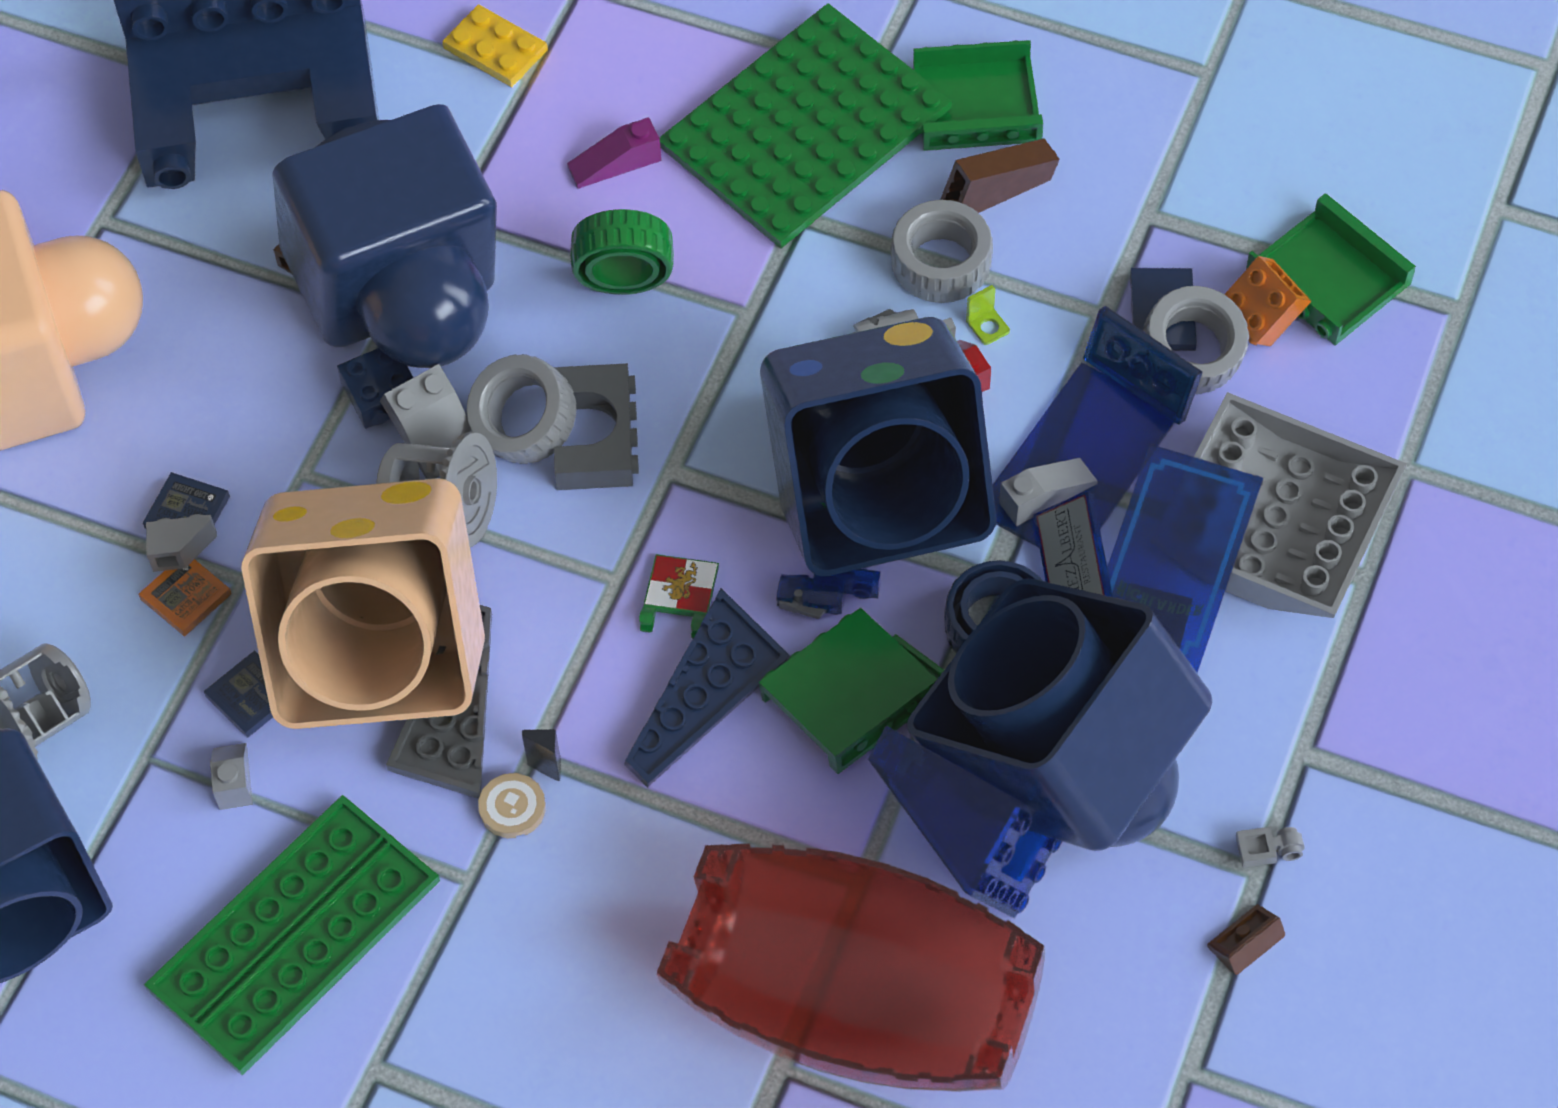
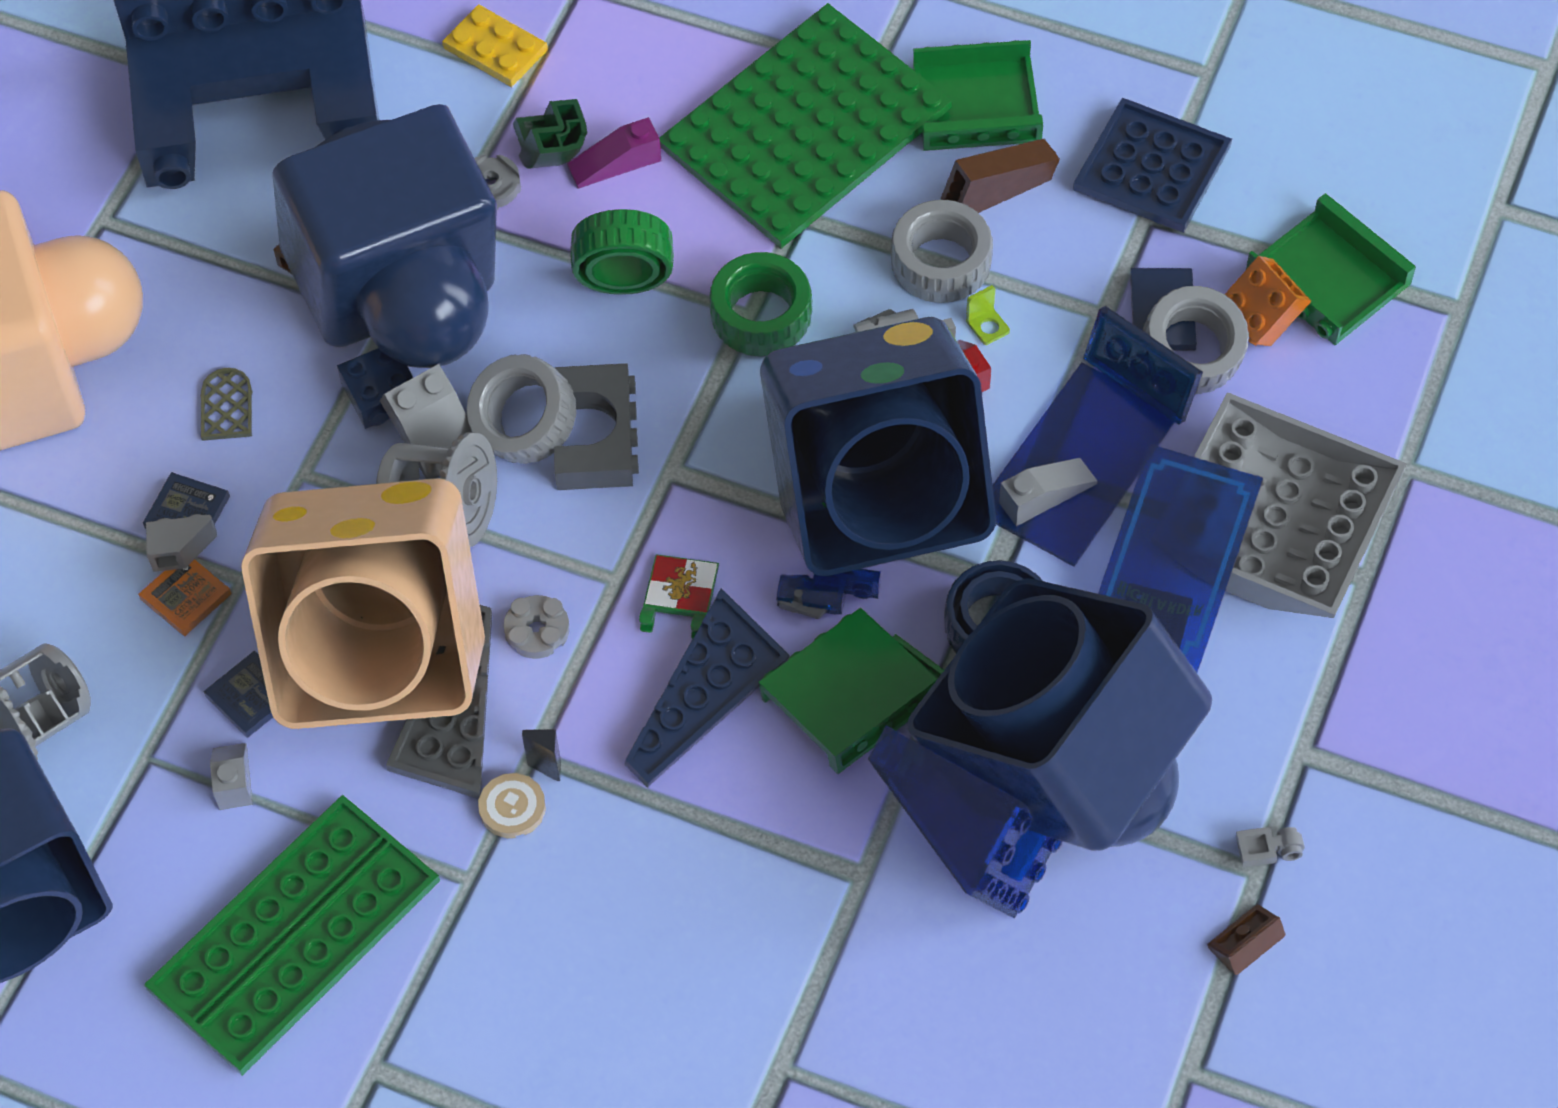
clear red windscreen [656,843,1045,1092] -> none
light grey tile [1033,490,1113,597] -> none
none -> olive window [200,368,253,441]
none -> light grey plate [475,155,521,210]
none -> light grey plate [503,595,570,659]
none -> dark green brick [513,99,587,169]
none -> green tyre [709,252,812,356]
none -> dark blue plate [1073,97,1232,233]

